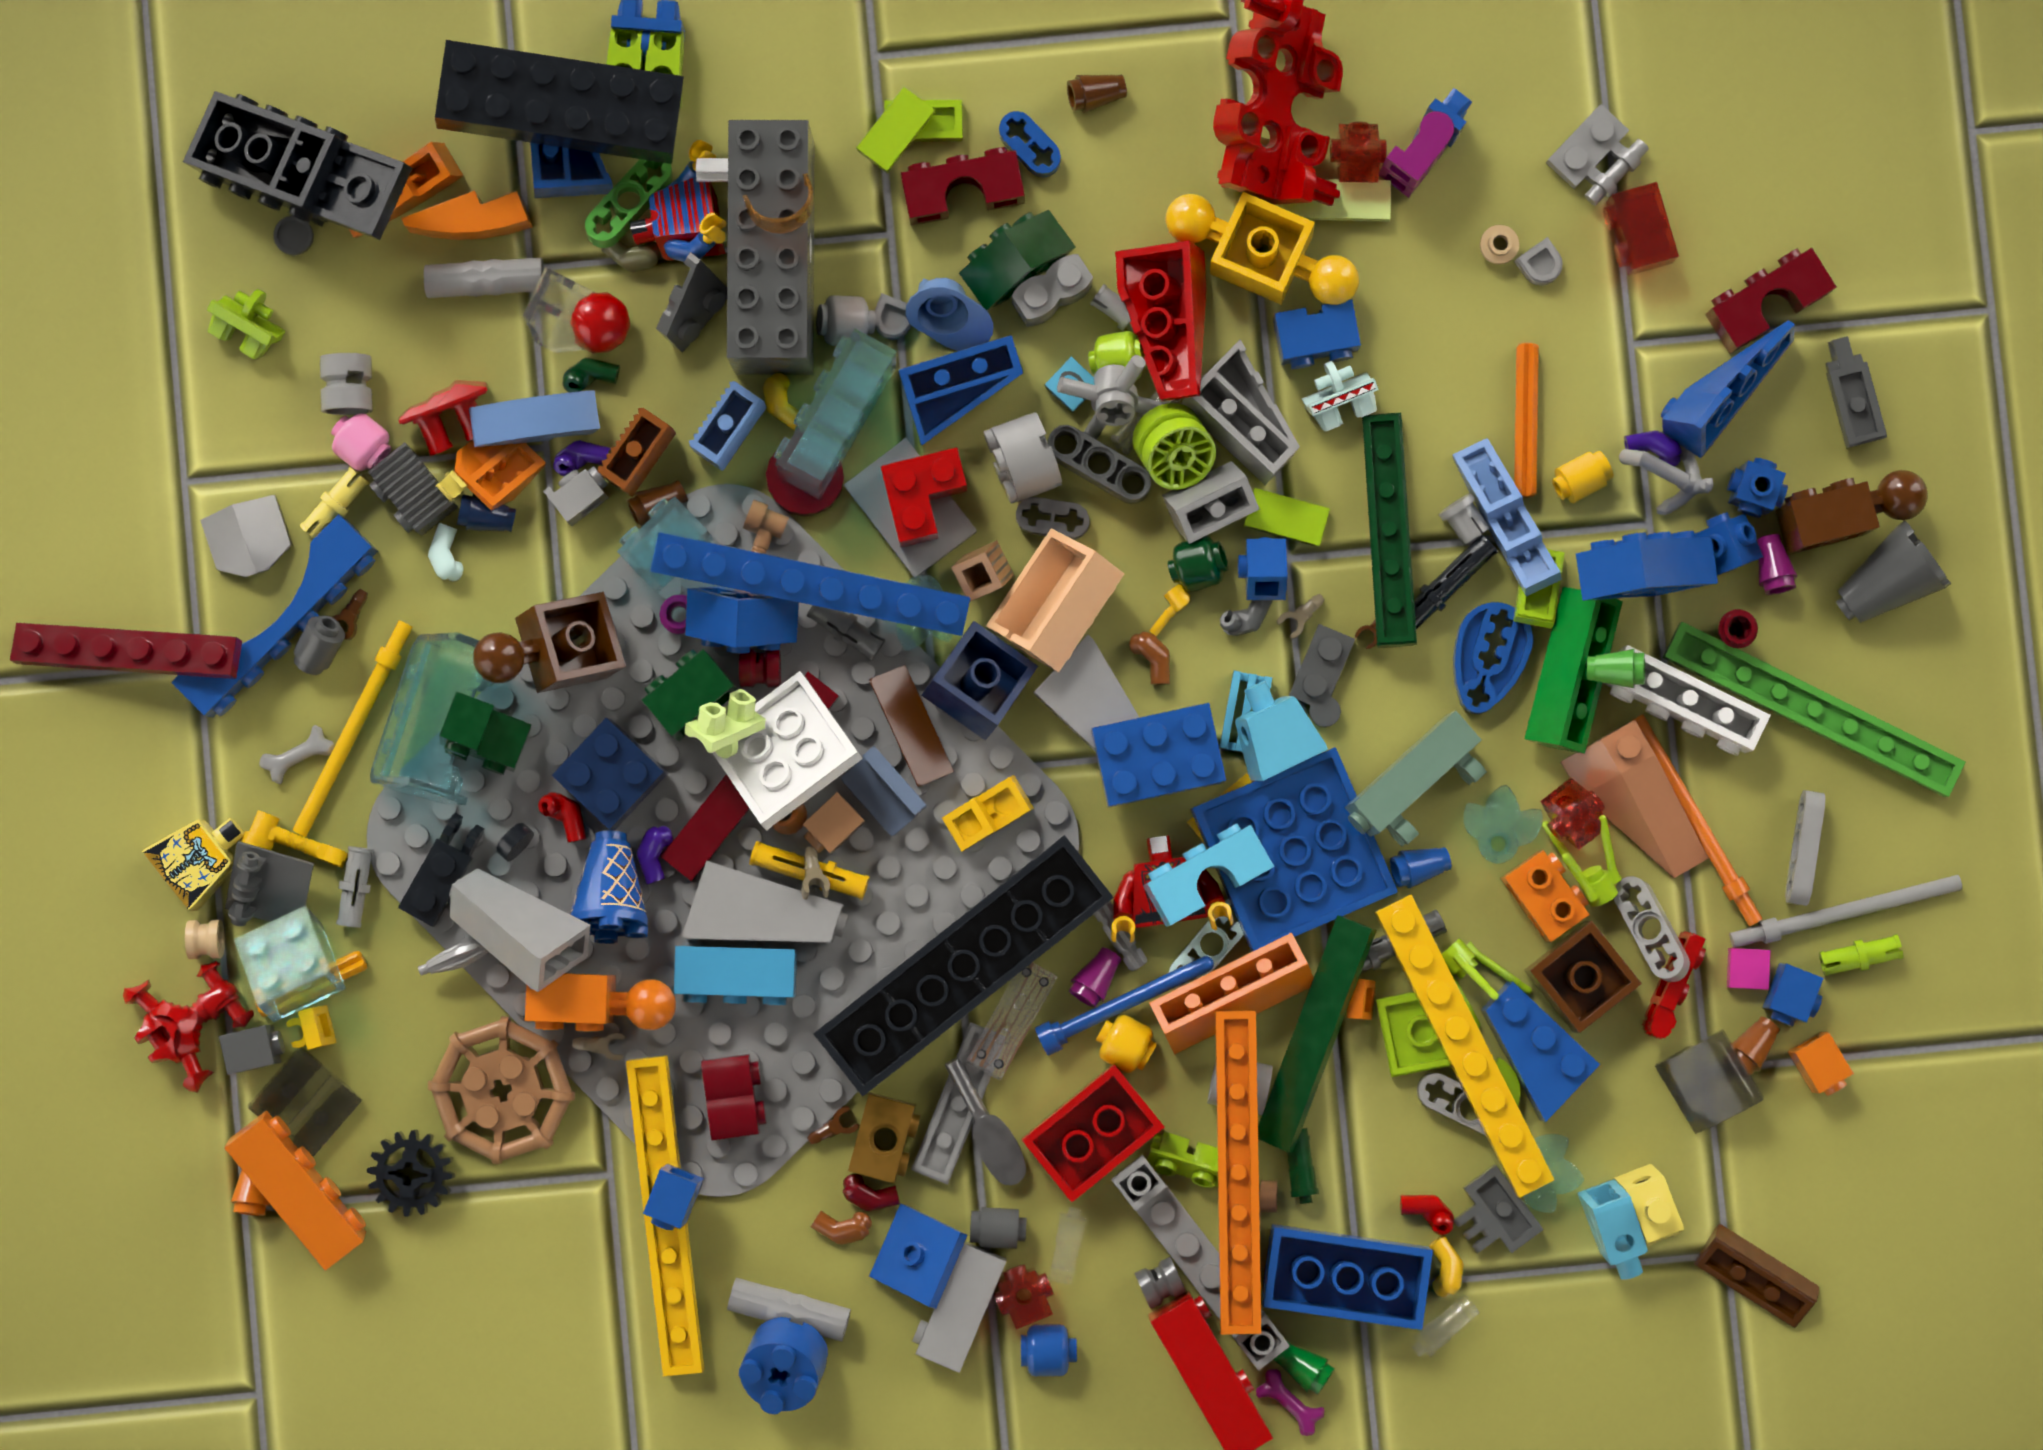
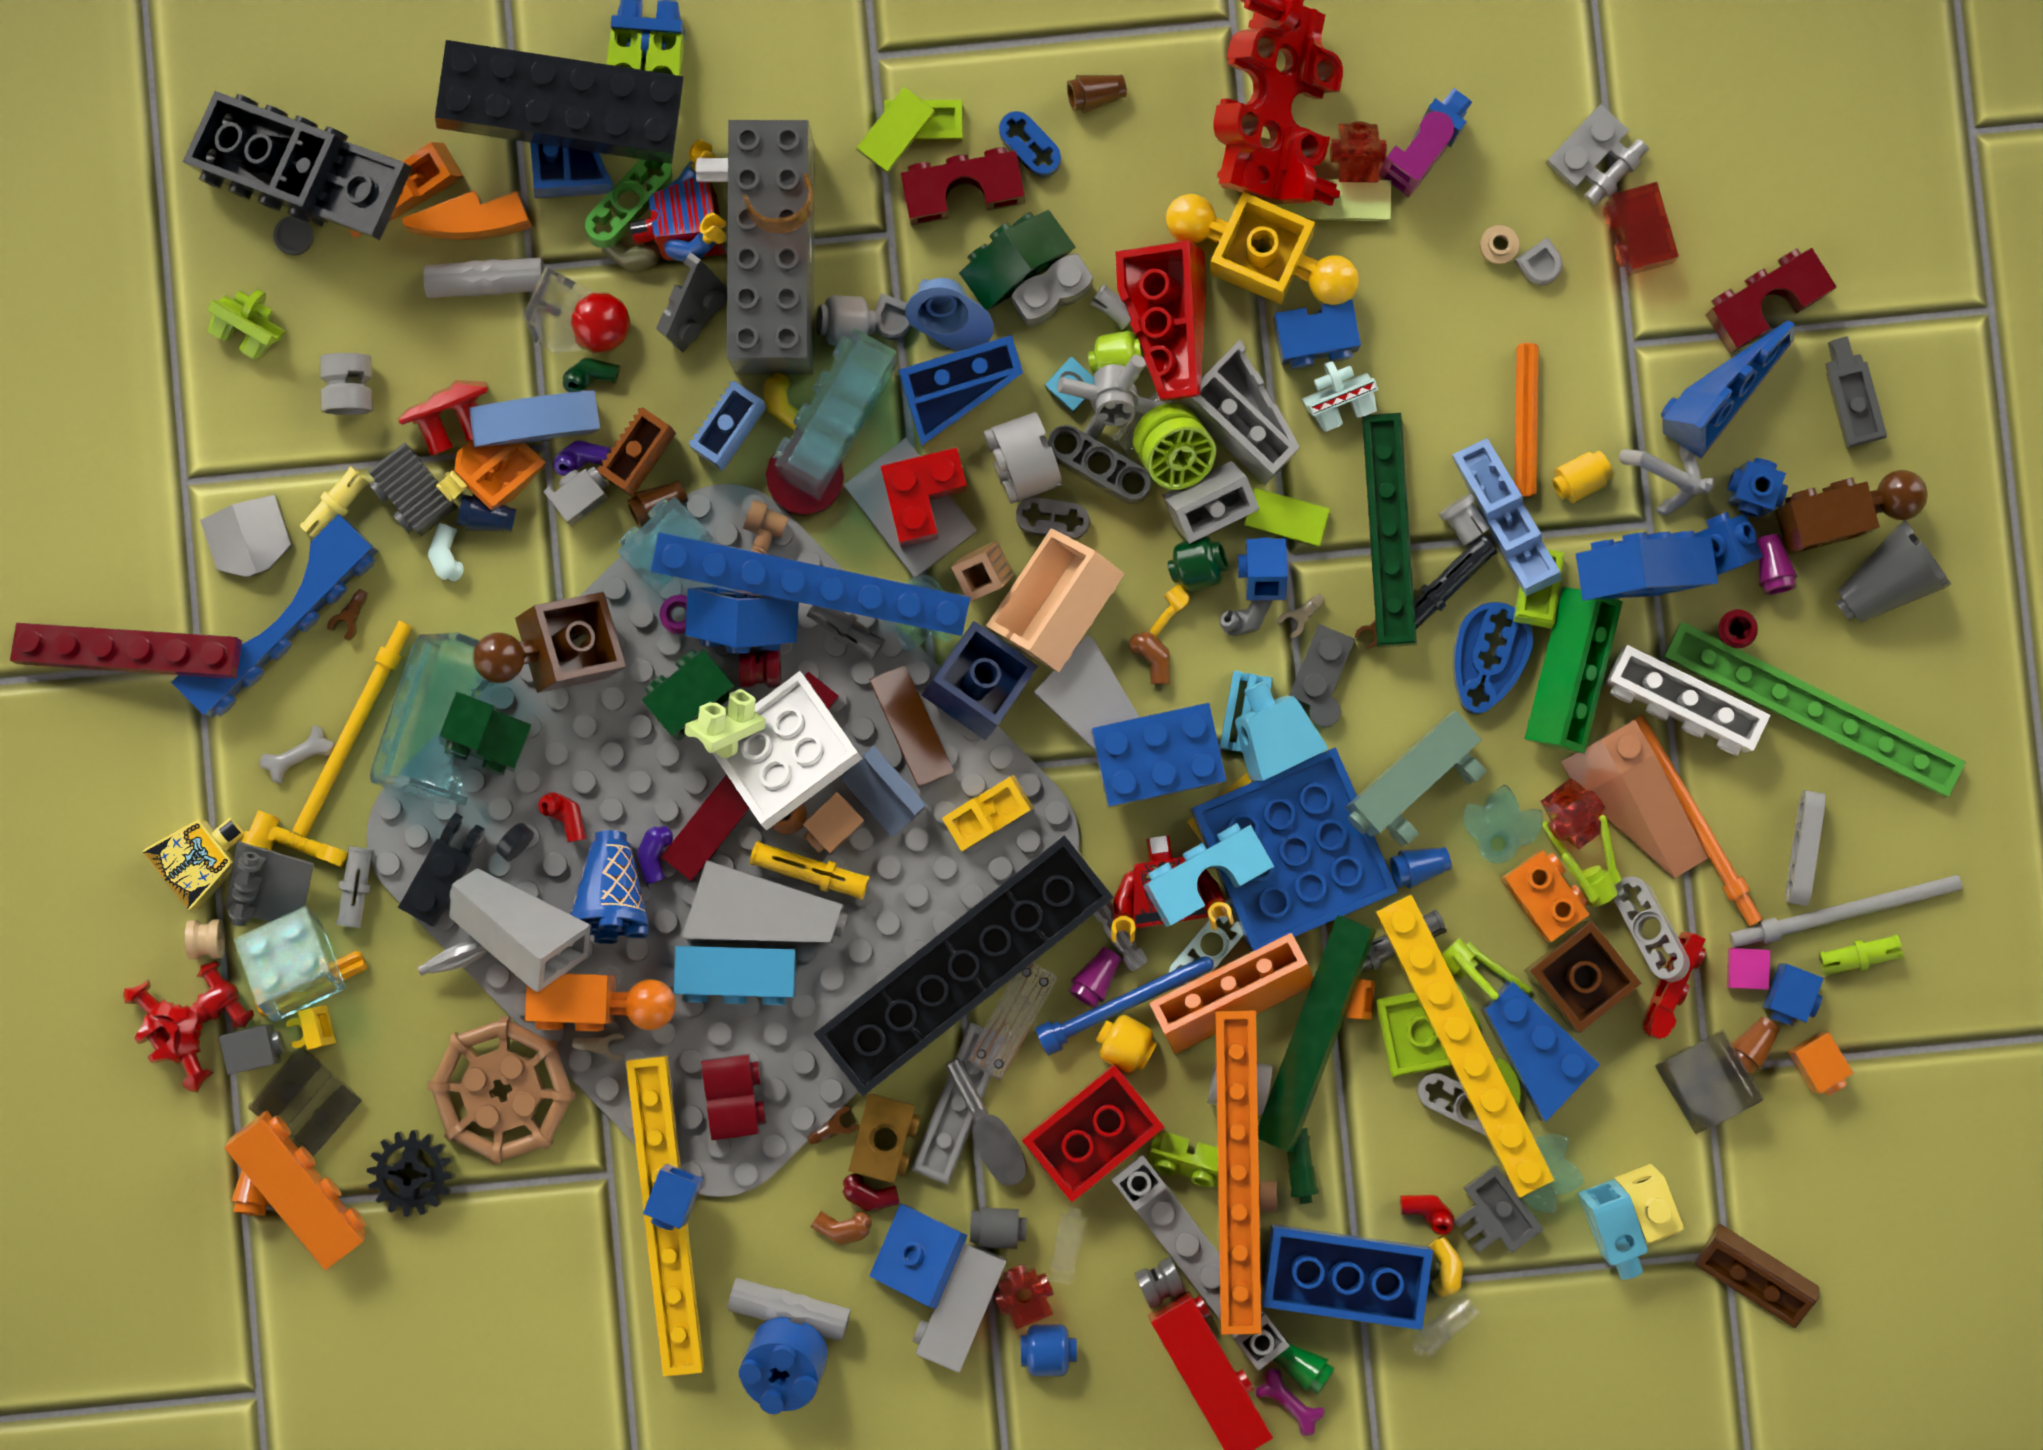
dark grey brick [294,616,345,675] -> none
bright pink head [331,413,391,471] -> none
dark blue brick [551,717,669,830] -> none
dark tan piece [801,847,830,900] -> none
bright green cone [1587,649,1645,688] -> none
dark purple arm [1624,430,1682,467] -> none

